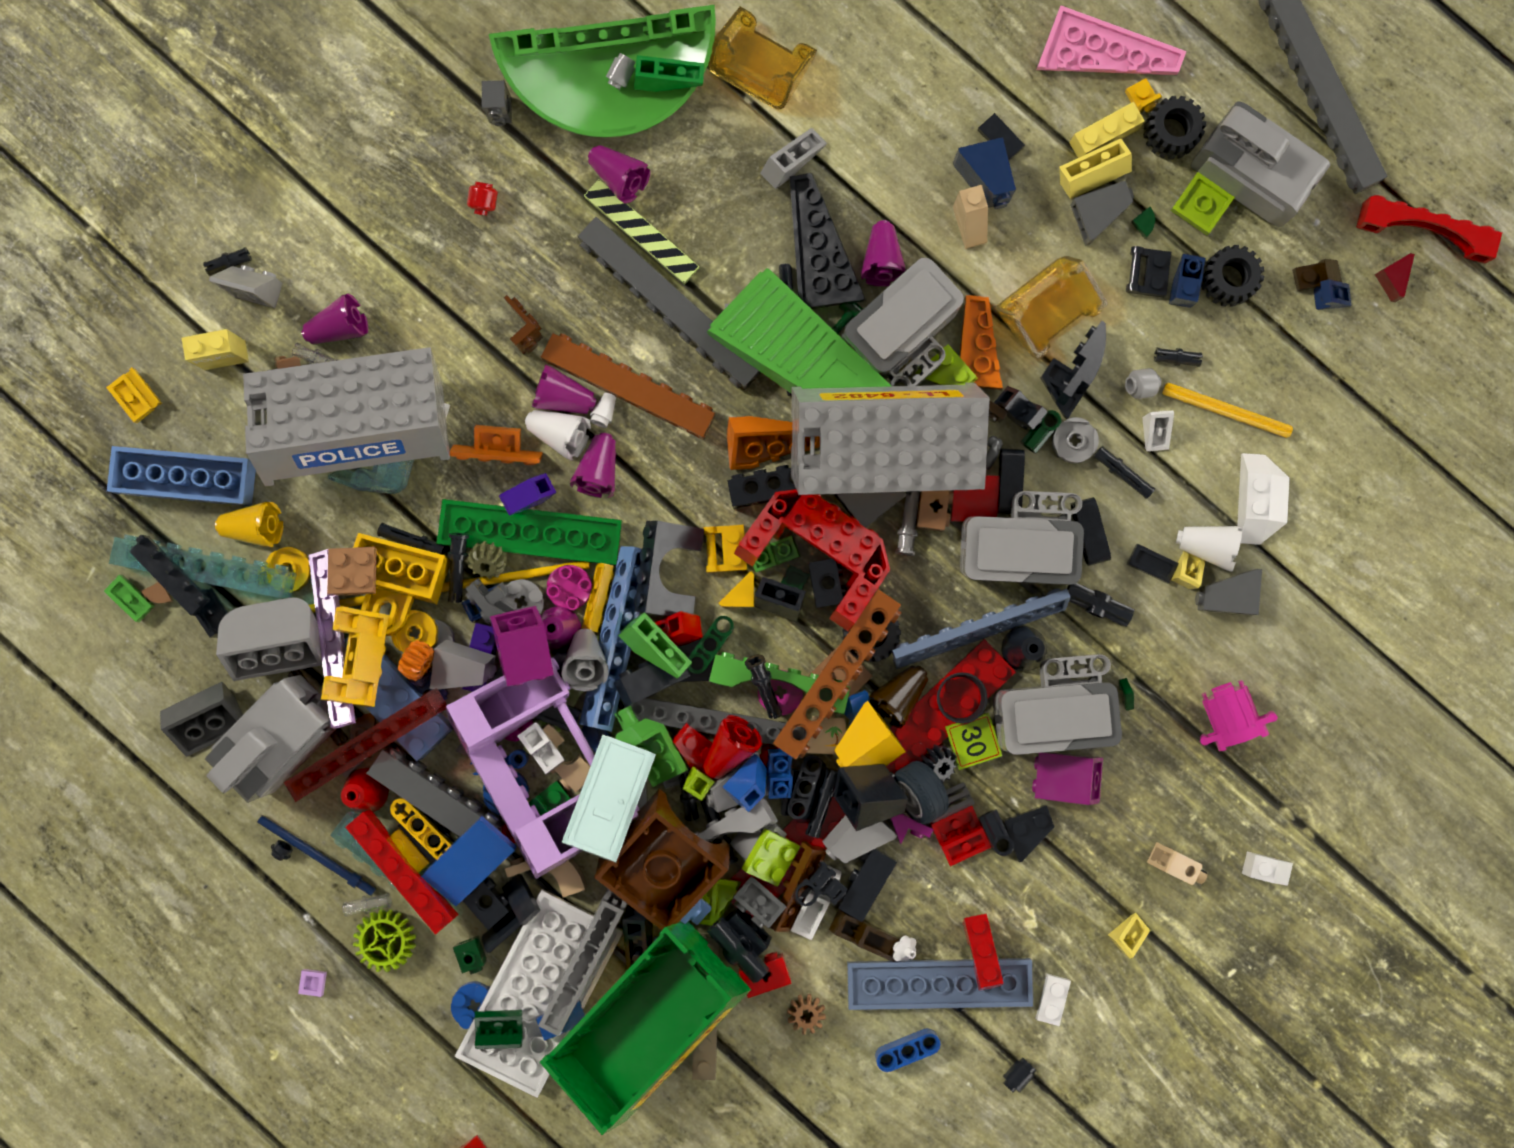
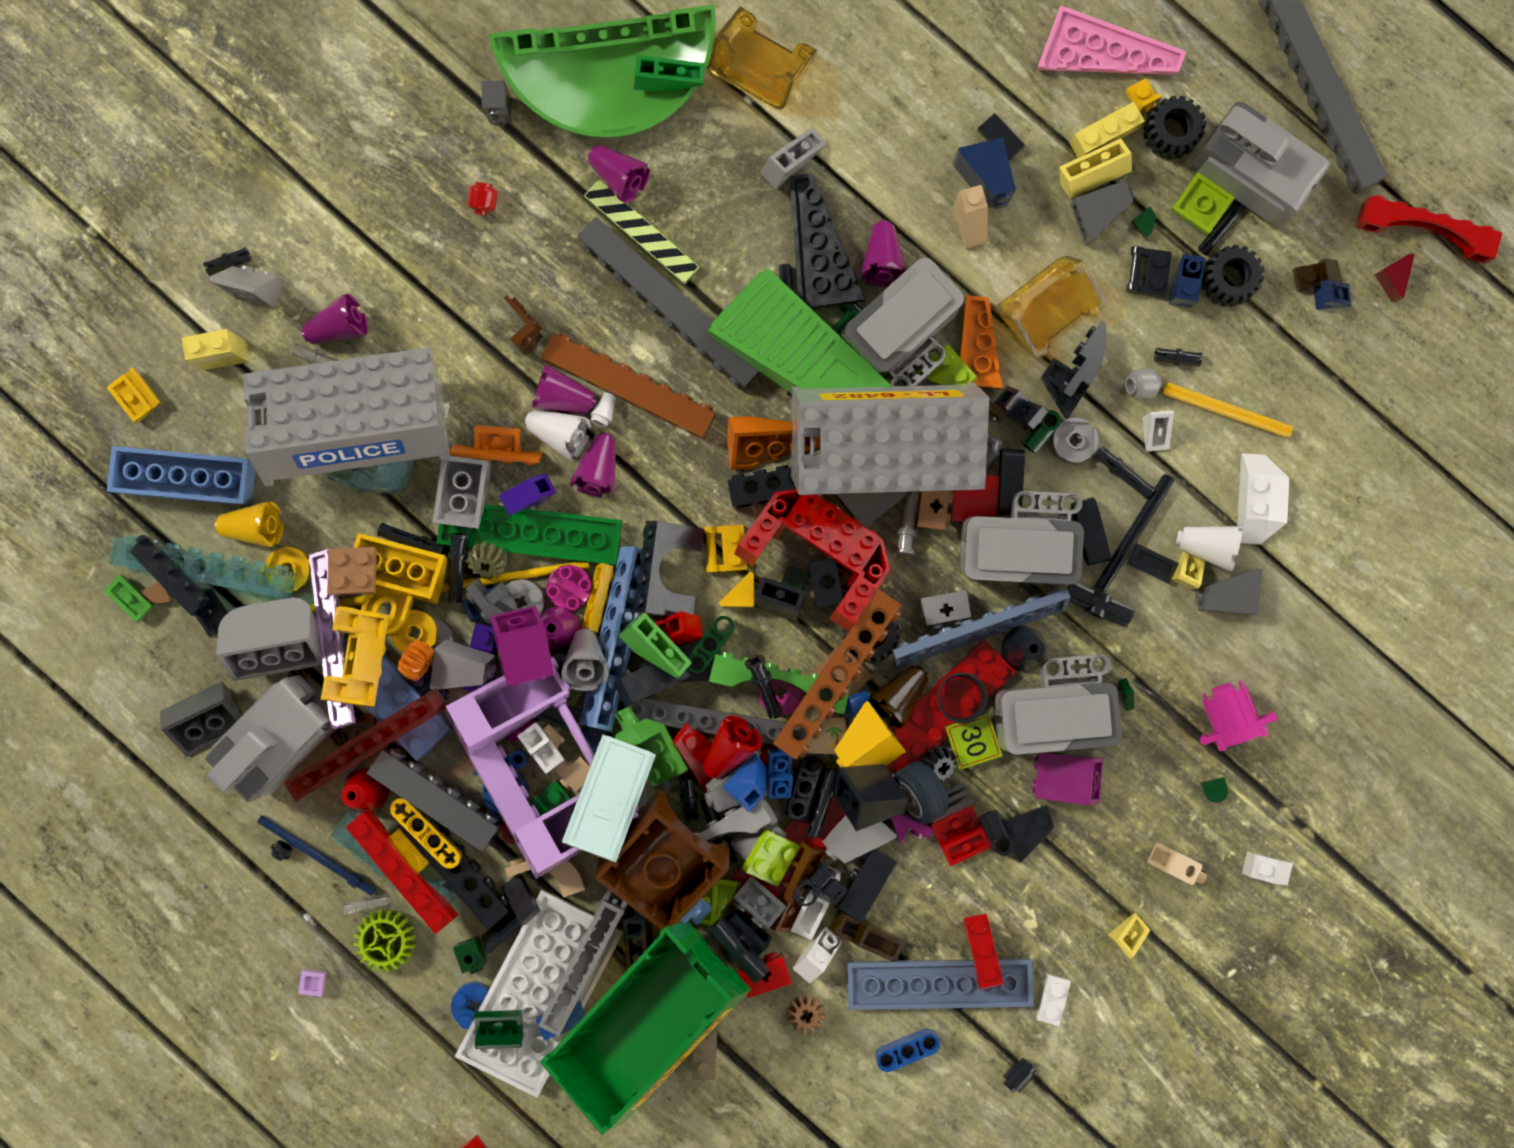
medium nougat tile [274,356,301,369] -> none
blue tile [421,816,517,906] -> none
light grey brick [606,53,636,90] -> none
lime slope [683,766,715,801] -> none
bright green slope [753,535,801,573] -> none
white plant [893,936,916,962] -> none
none -> light grey slope [432,456,492,529]
none -> white slope [792,926,843,983]
none -> light grey brick [919,590,971,629]
none -> black axle [1095,474,1174,592]
none -> black axle [1198,200,1246,255]
none -> dark green tile [1201,777,1228,803]

